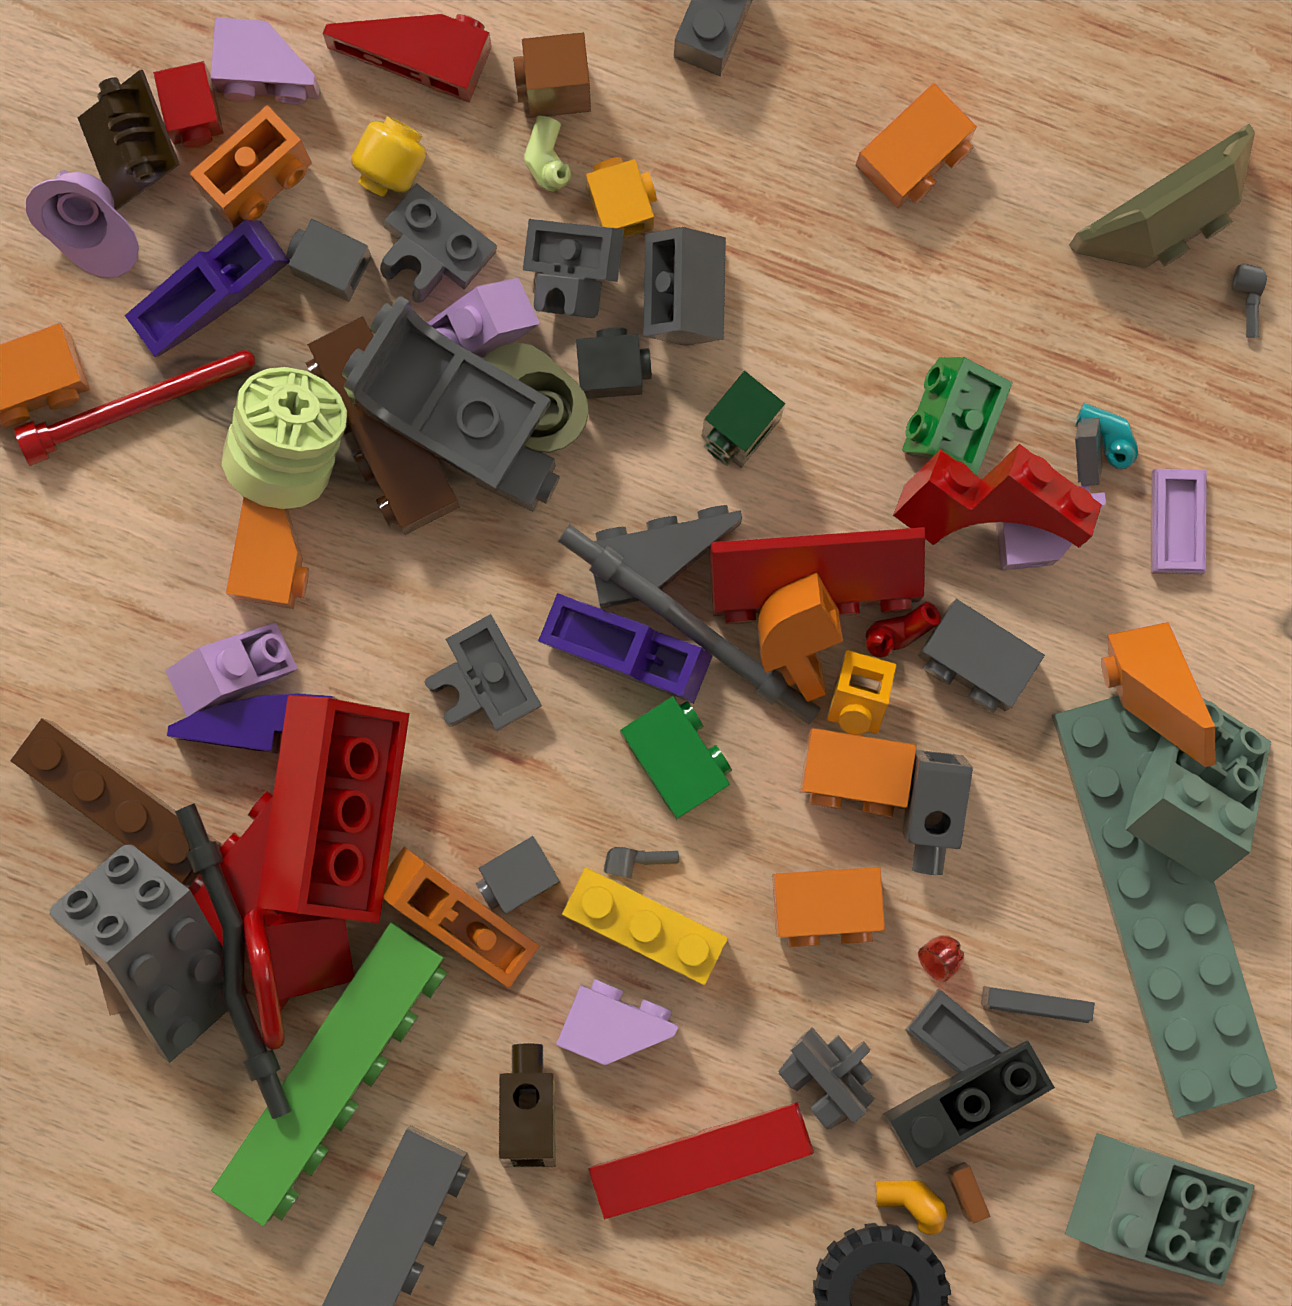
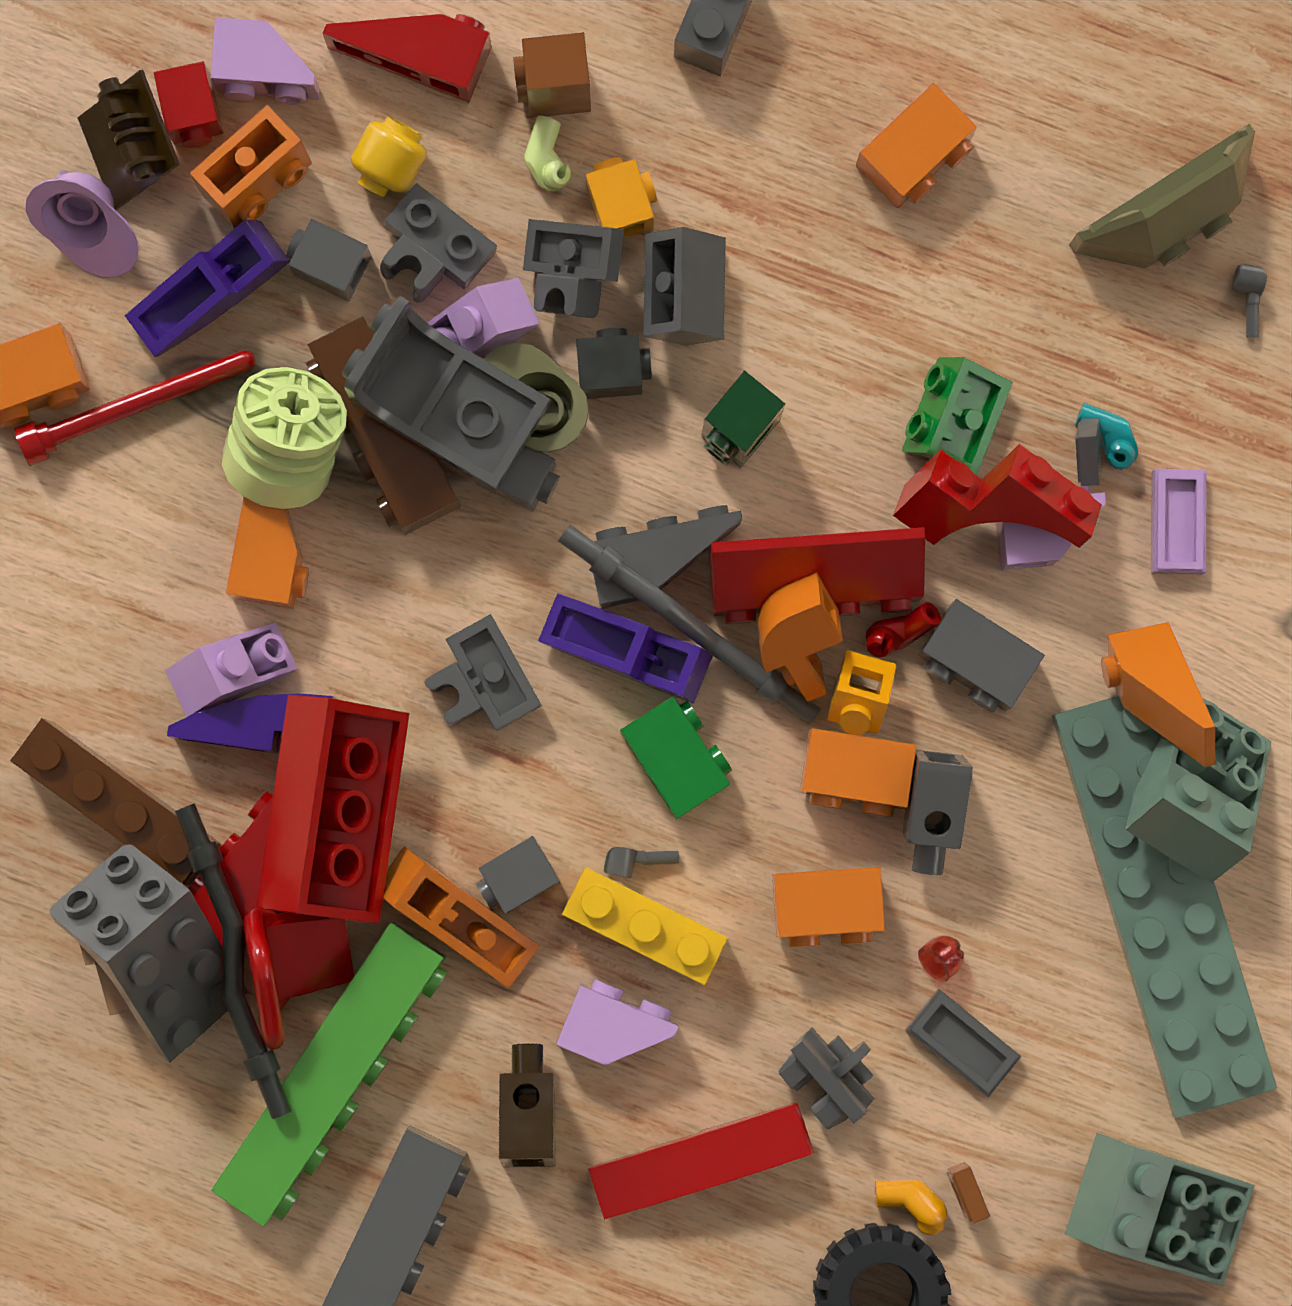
pearl dark grey slope [883,1041,1055,1168] -> none
dark grey tile [981,986,1095,1023] -> none

